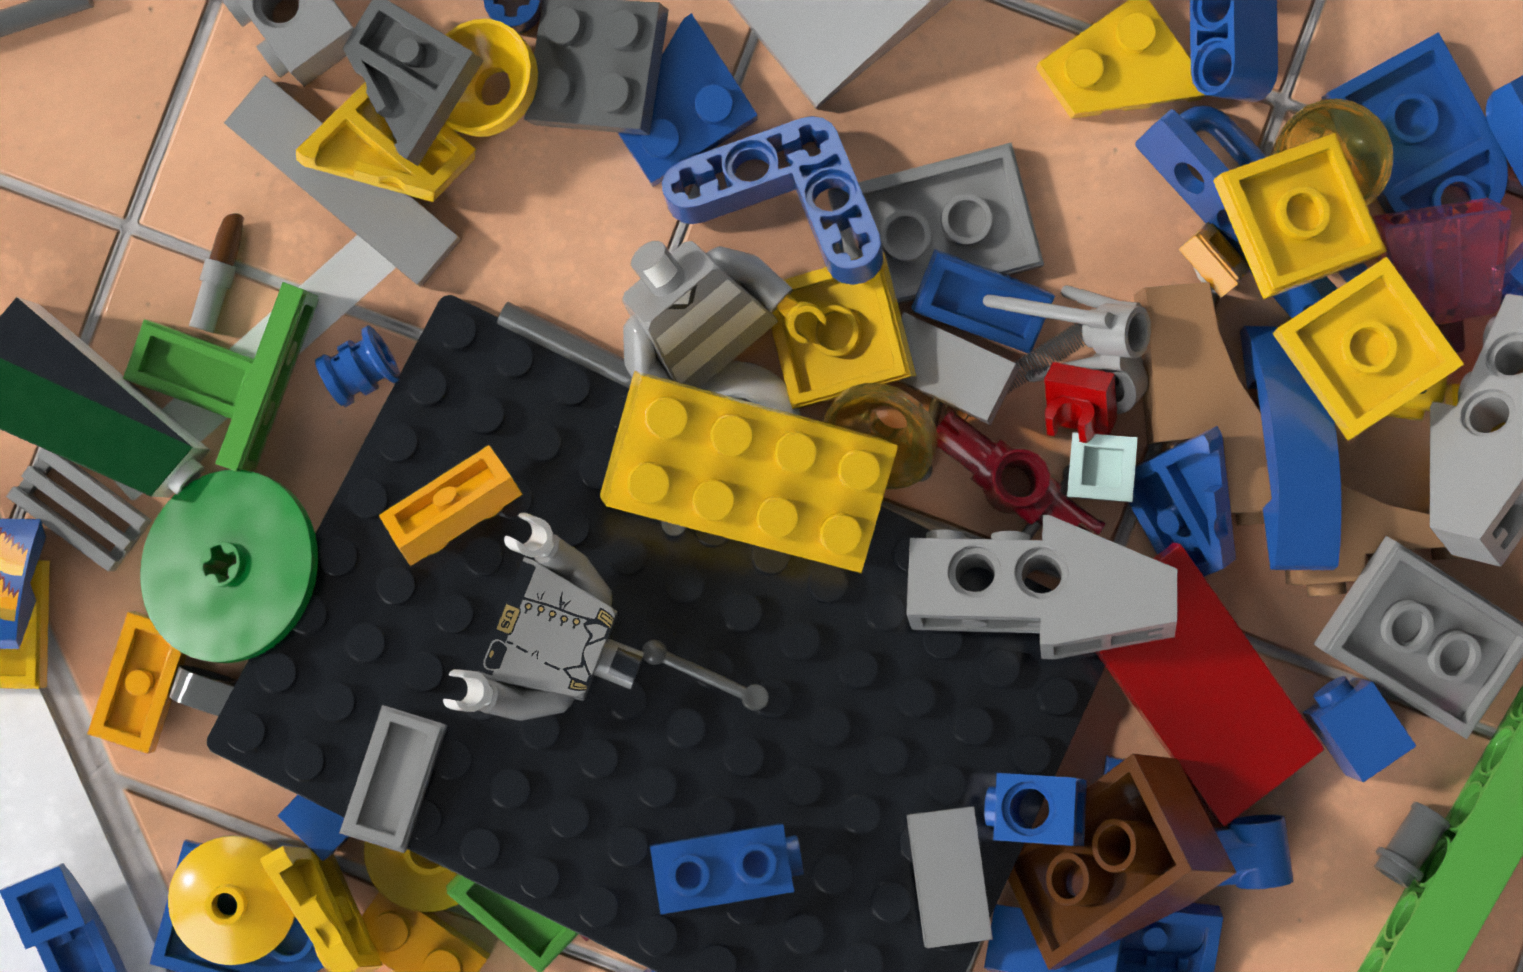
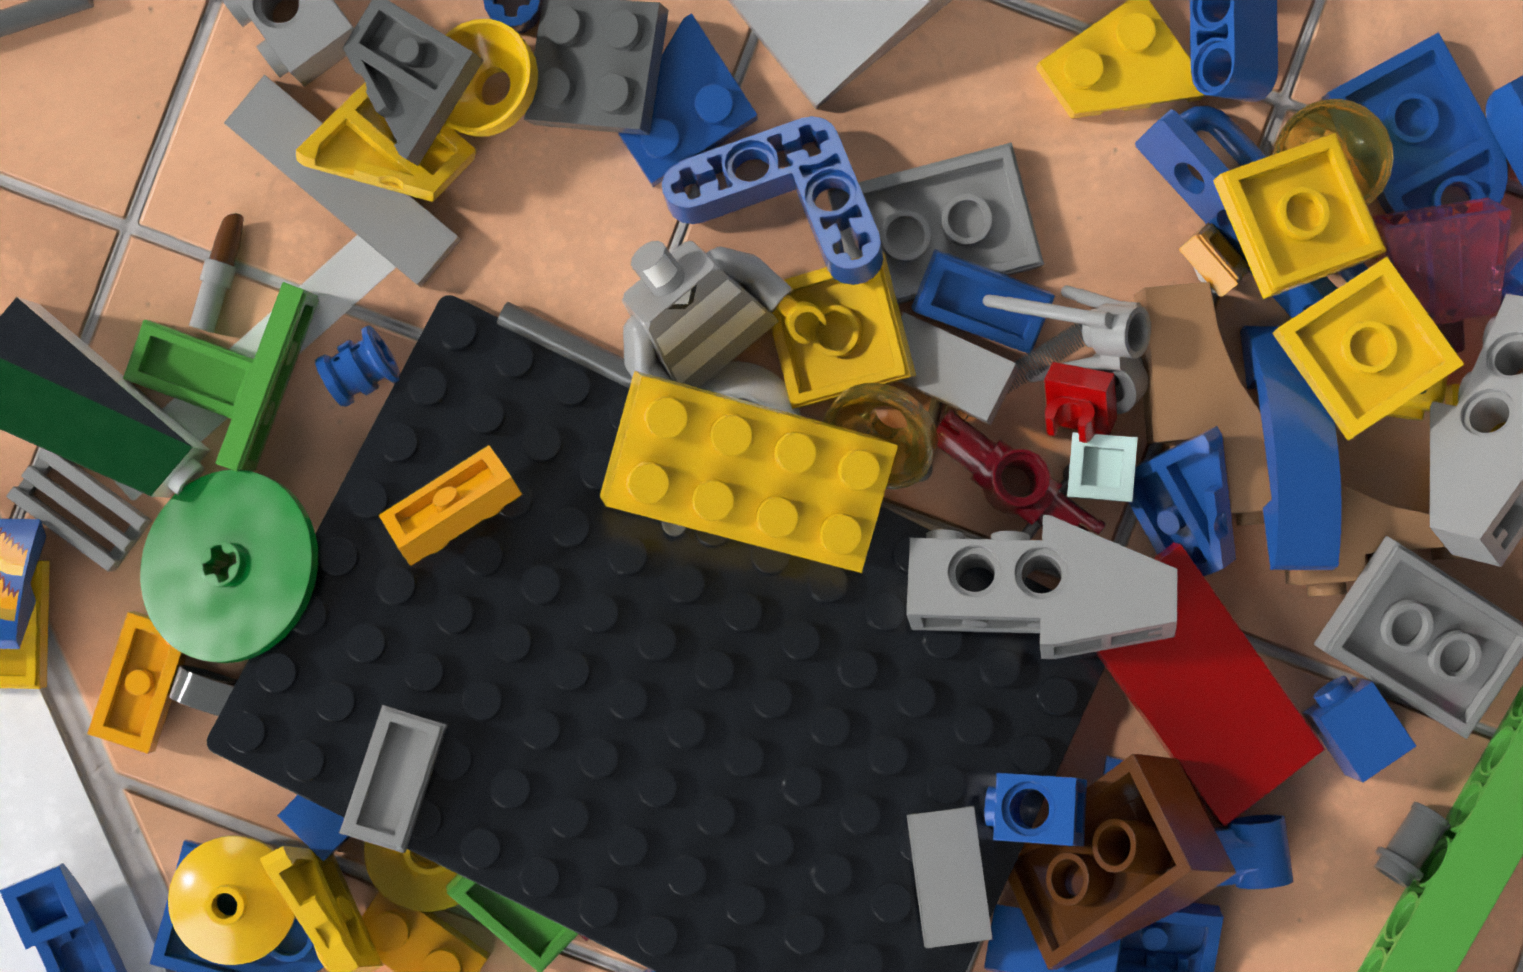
light grey torso [443,512,645,721] -> none
dark grey hinge [642,639,769,711] -> none
blue brick [650,823,803,914] -> none

